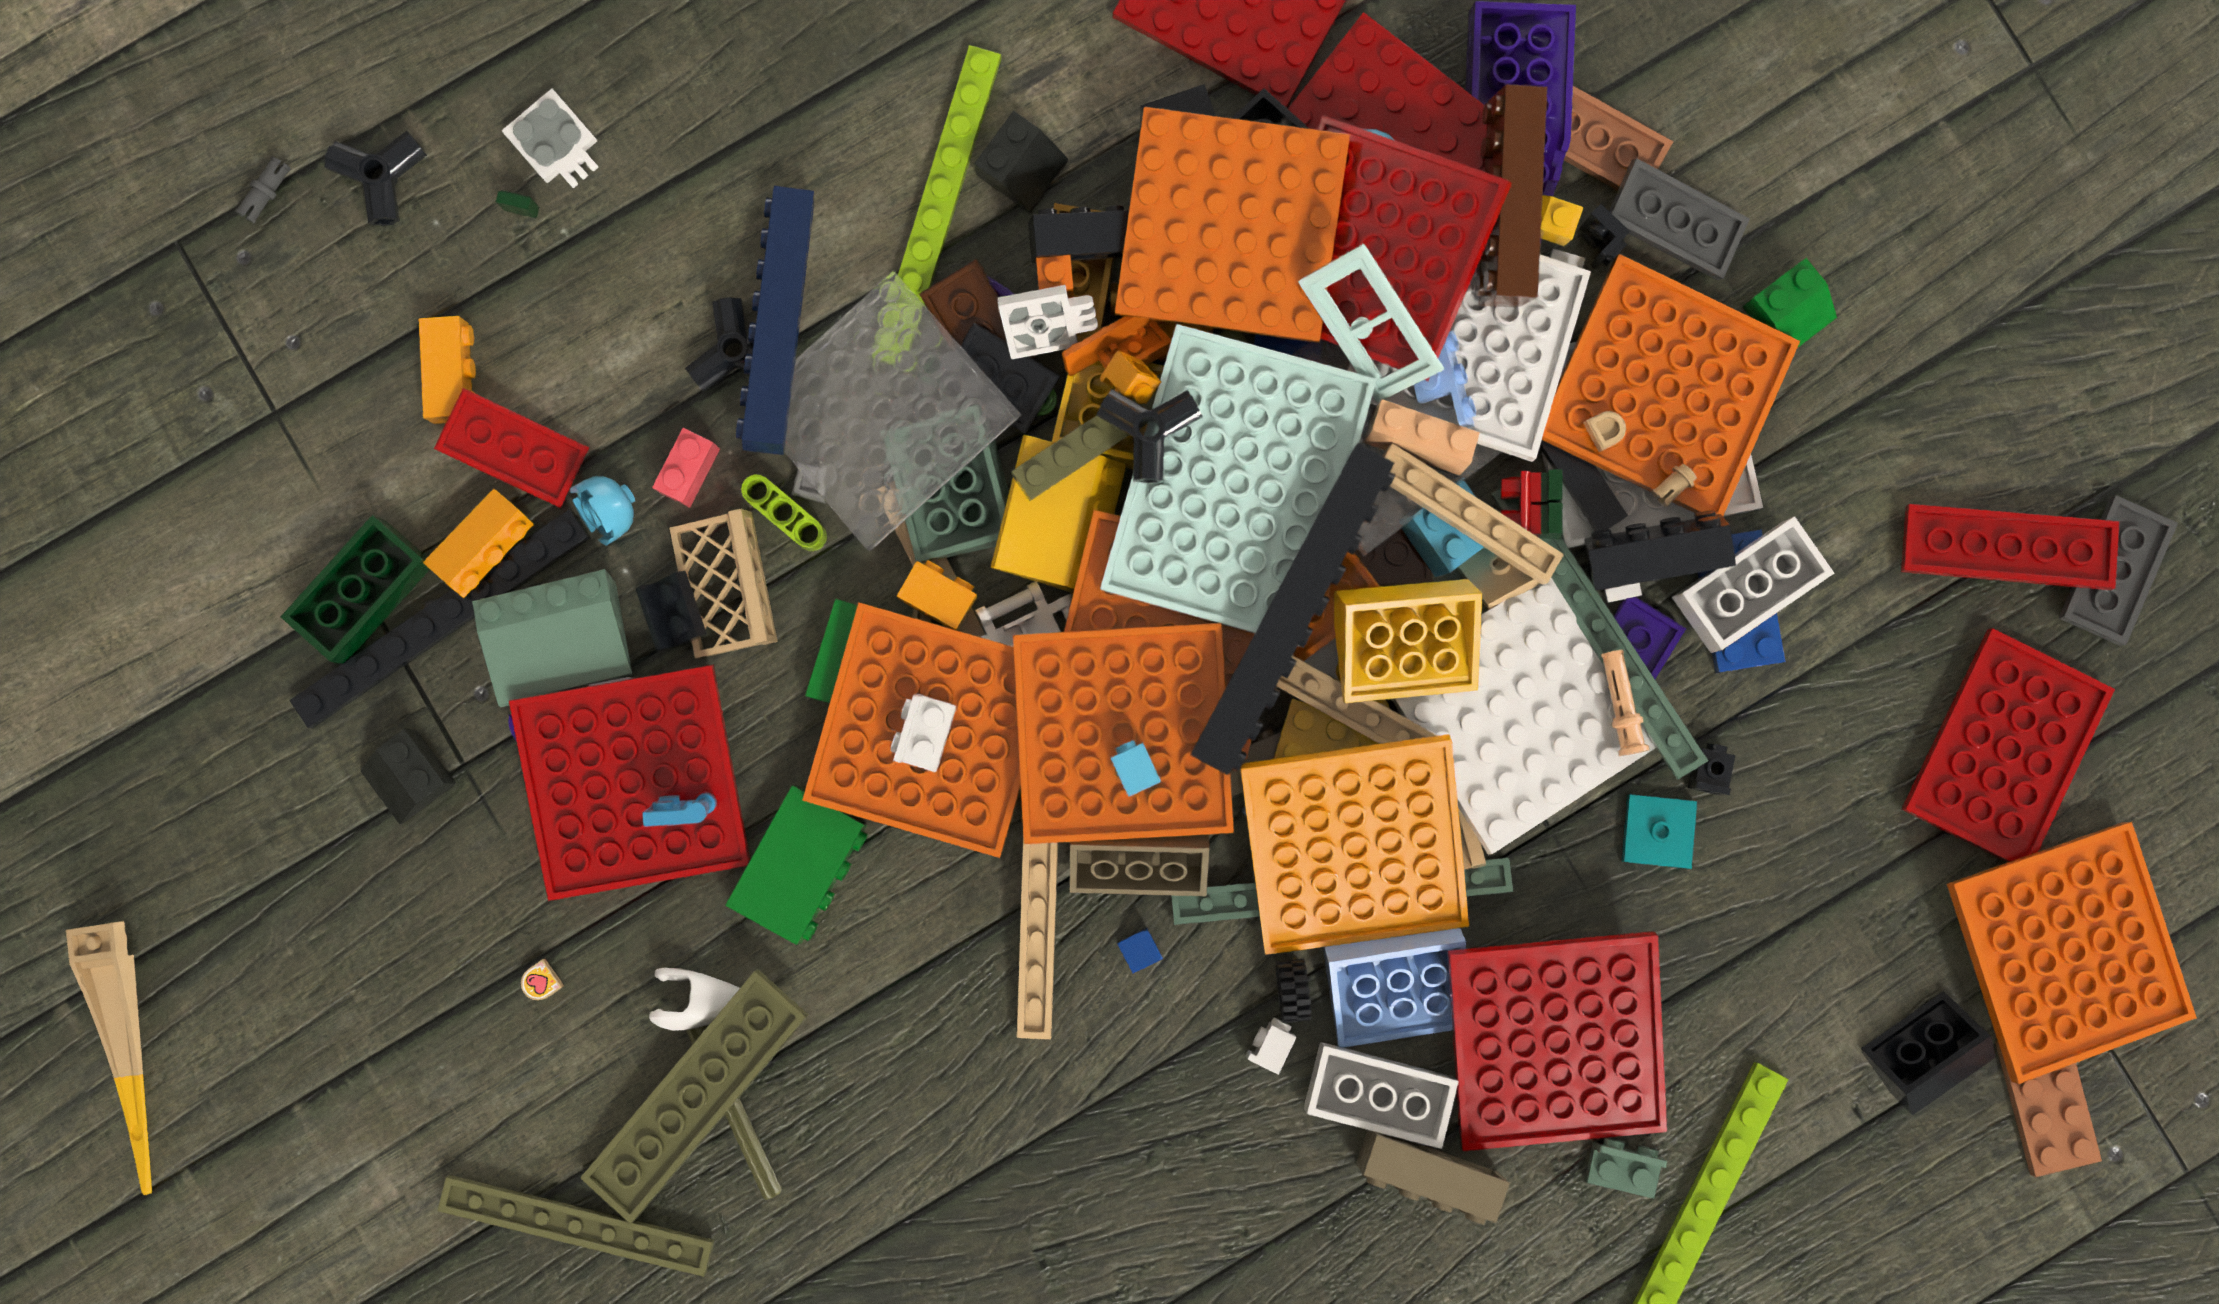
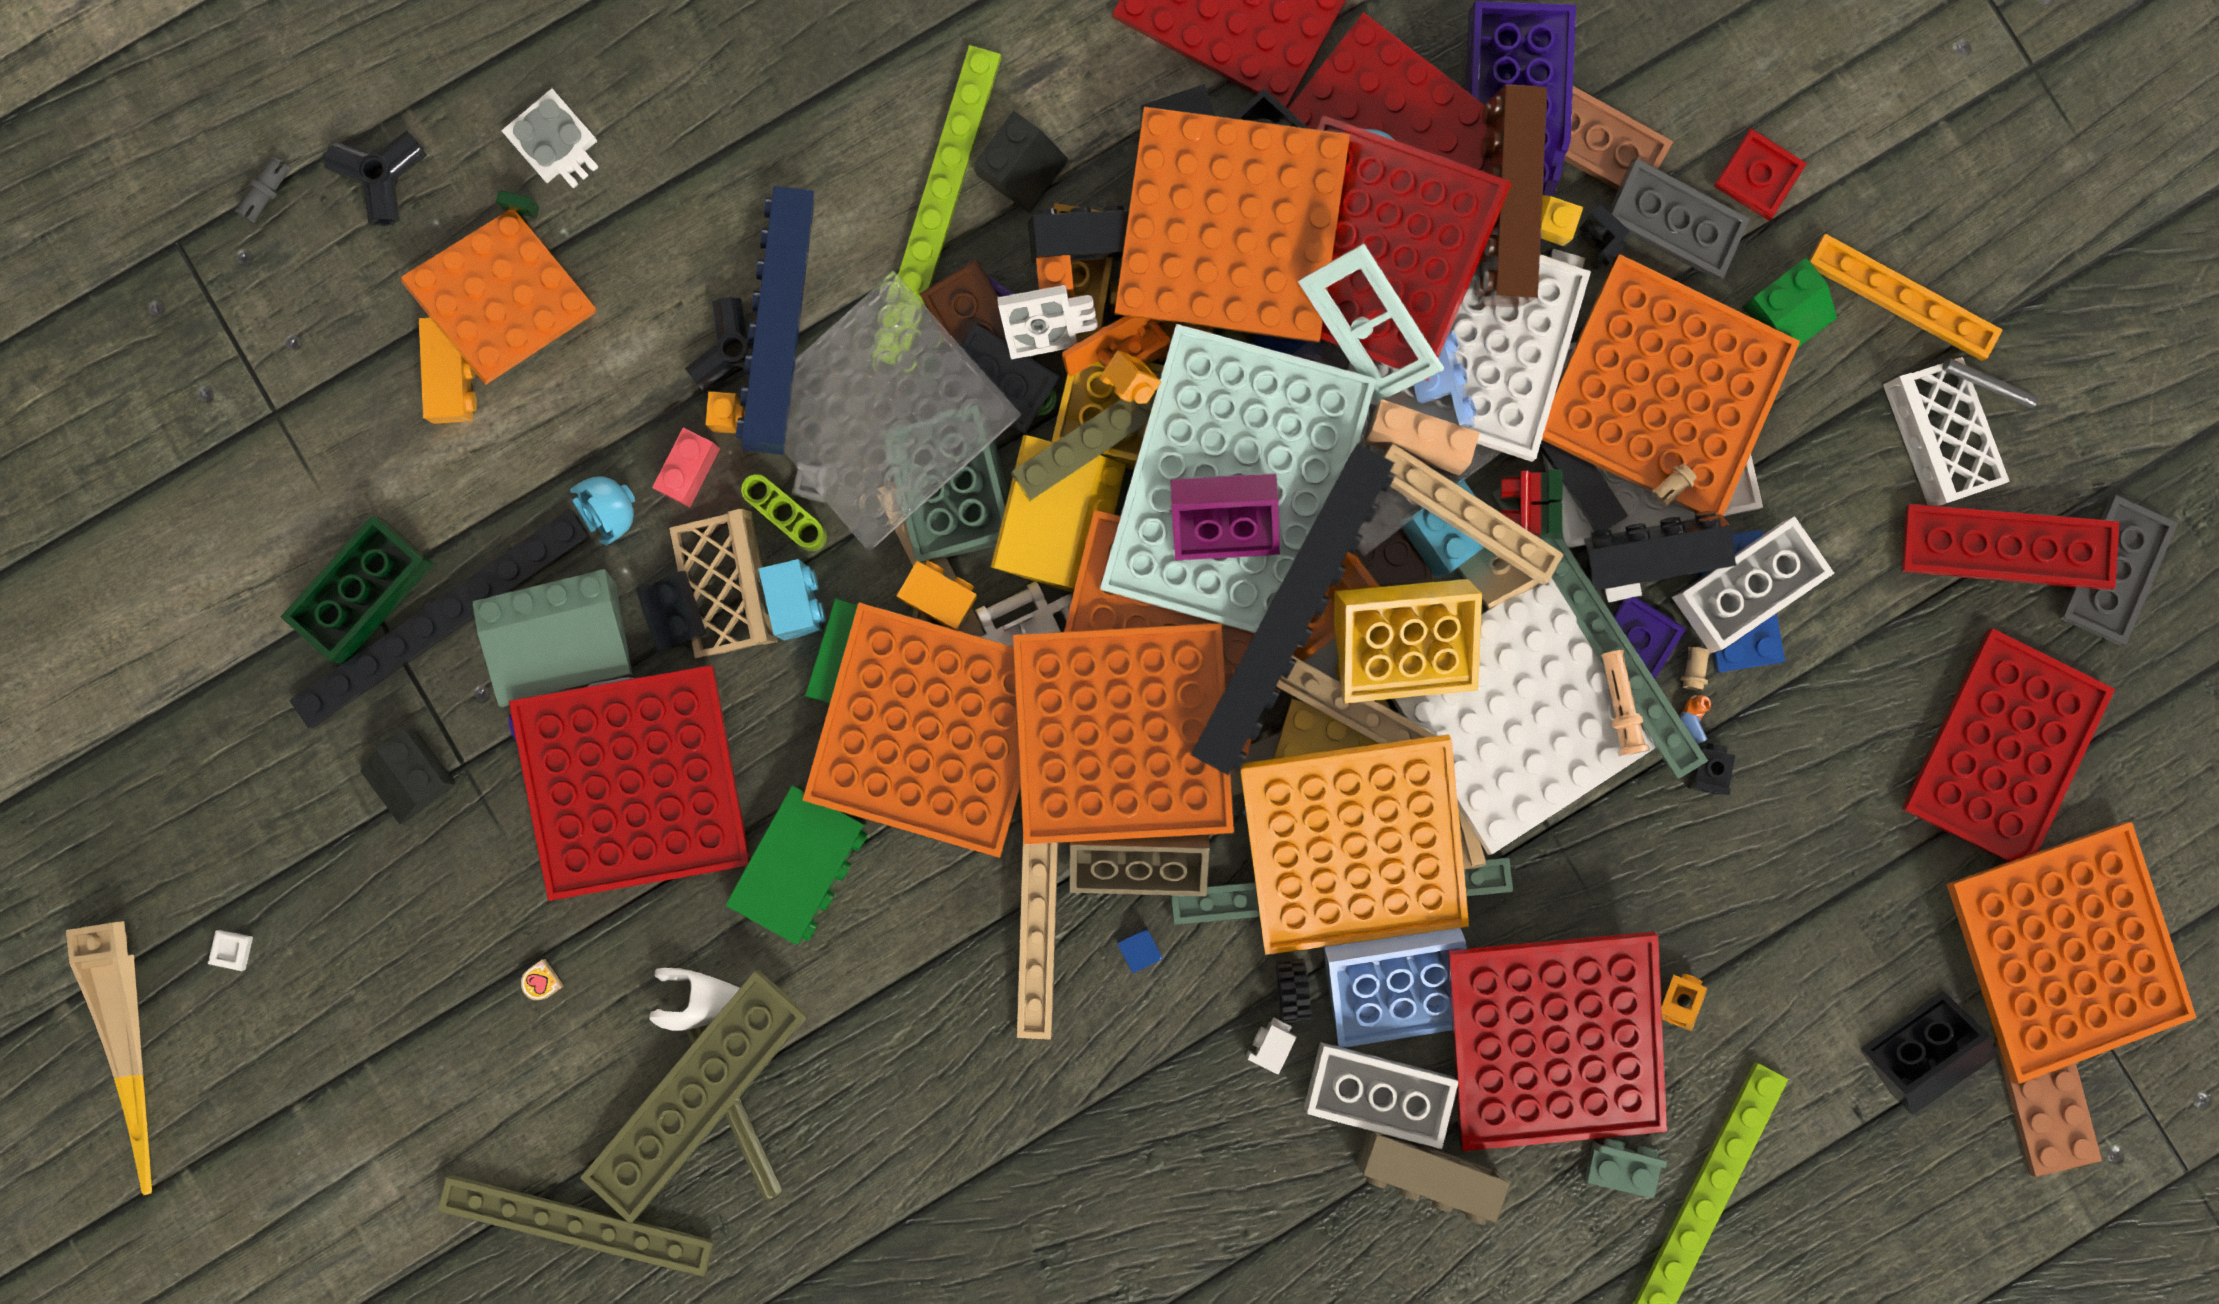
light orange brick [423,489,534,598] -> none
red tile [434,388,589,508] -> none
dark azure plate [643,793,717,826] -> none
white bracket [891,694,957,772] -> none
black piece [1097,389,1203,483] -> none
medium azure brick [1111,740,1161,796] -> none
tan tile [1583,411,1626,452] -> none
teal plate [1621,794,1697,869] -> none
none -> white tile [208,930,253,971]
none -> orange plate [401,209,596,385]
none -> light orange brick [706,392,746,433]
none -> medium azure brick [758,559,826,641]
none -> magenta slope [1171,474,1280,560]
none -> light orange brick [1661,974,1707,1031]
none -> tan pin [1680,647,1710,691]
none -> arm [1680,695,1711,744]
none -> red plate [1713,128,1807,221]
none -> light orange plate [1809,234,2002,361]
none -> white fence [1883,357,2010,506]
none -> dark grey bar [1942,358,2038,409]

